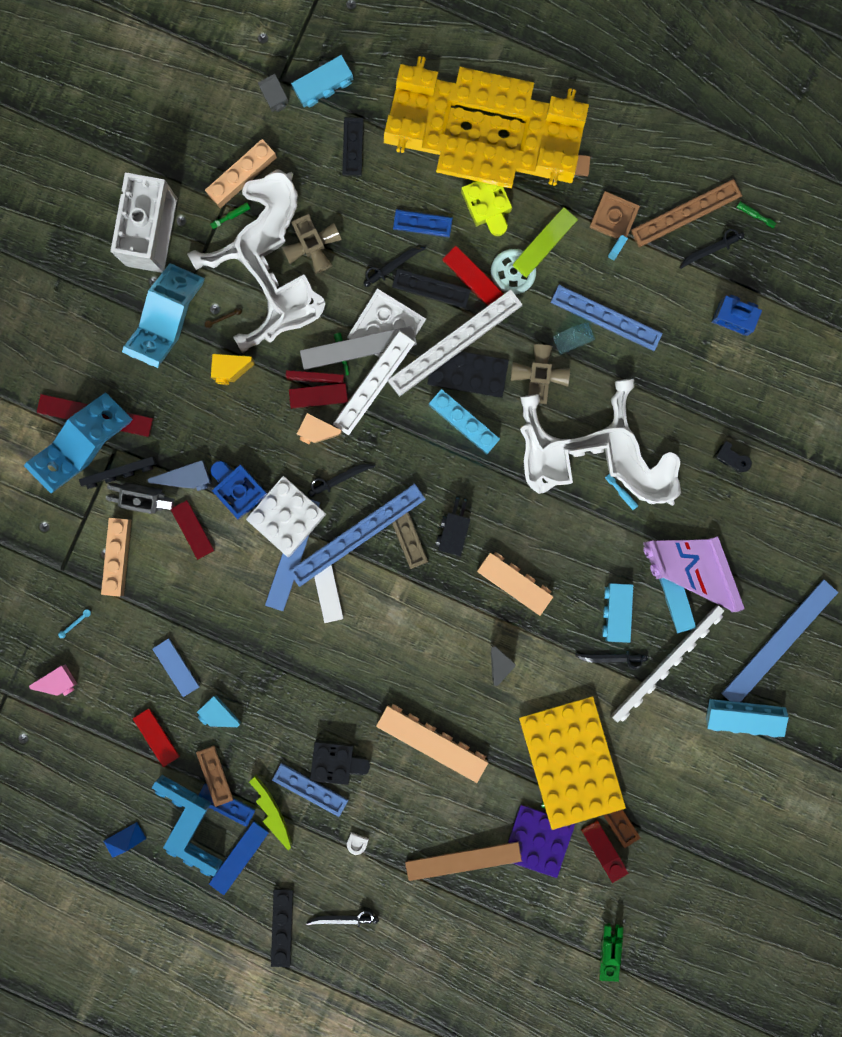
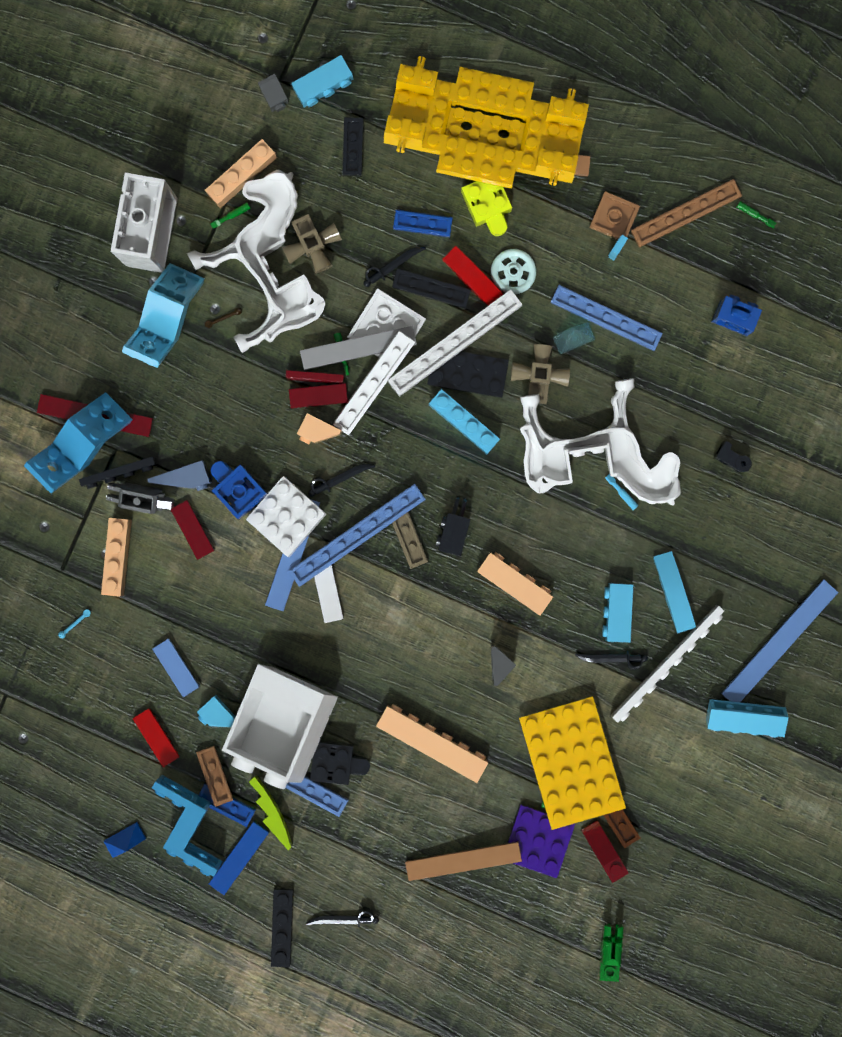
bright pink slope [29,664,77,696] -> none
yellow slope [211,354,255,385] -> none
white tile [347,832,369,855] -> none
lime slope [512,207,578,278] -> none
lavender piece [644,537,744,612] -> none
black sword [679,228,744,269] -> none
none -> white brick [222,664,338,789]

